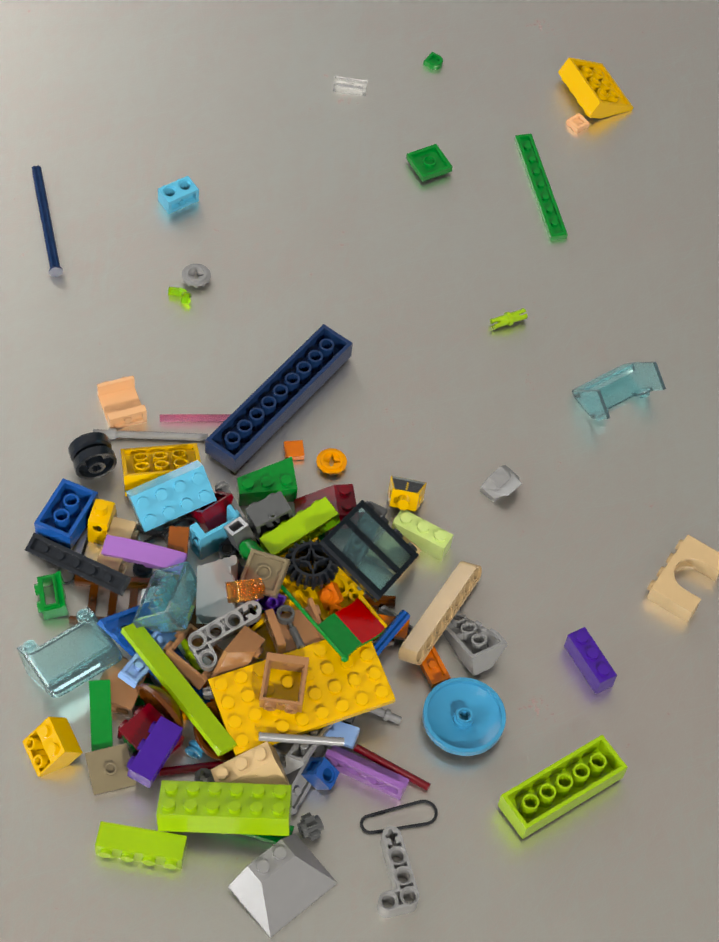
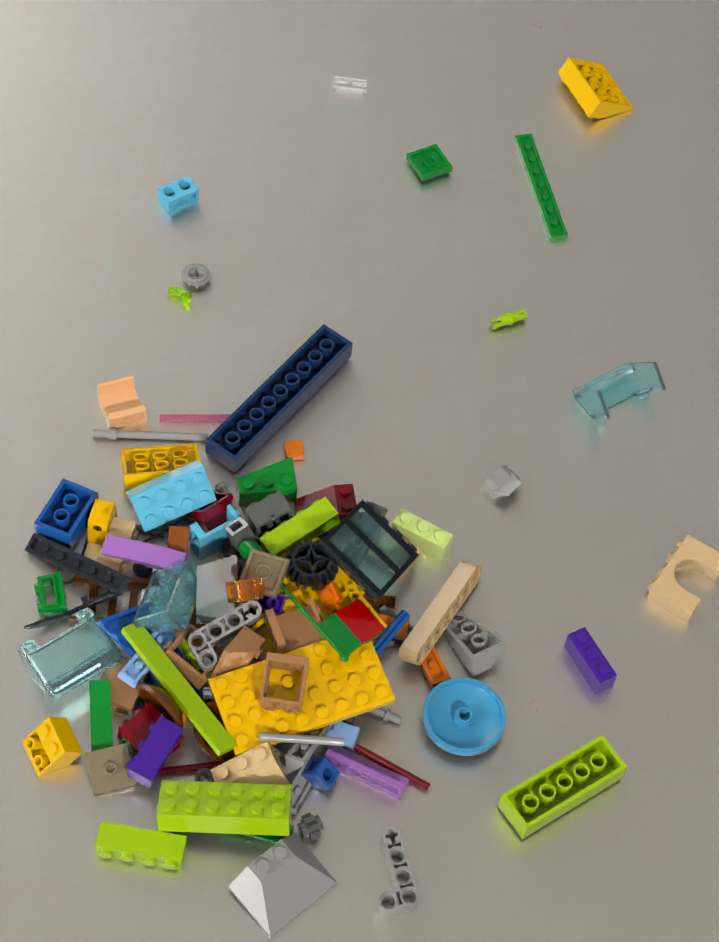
dark blue axle [32,165,63,277] -> none
black wheel [68,432,117,479] -> none
dark azure bush [185,740,205,760] -> none
dark grey piece [276,605,305,649] -> none
light orange gear [316,448,347,476] -> none
black piece [360,800,438,834] -> none
yellow torso [387,476,427,511] -> none
green tile [423,52,443,70] -> none
light nougat tile [566,113,590,134] -> none
none -> black sword [24,590,119,629]

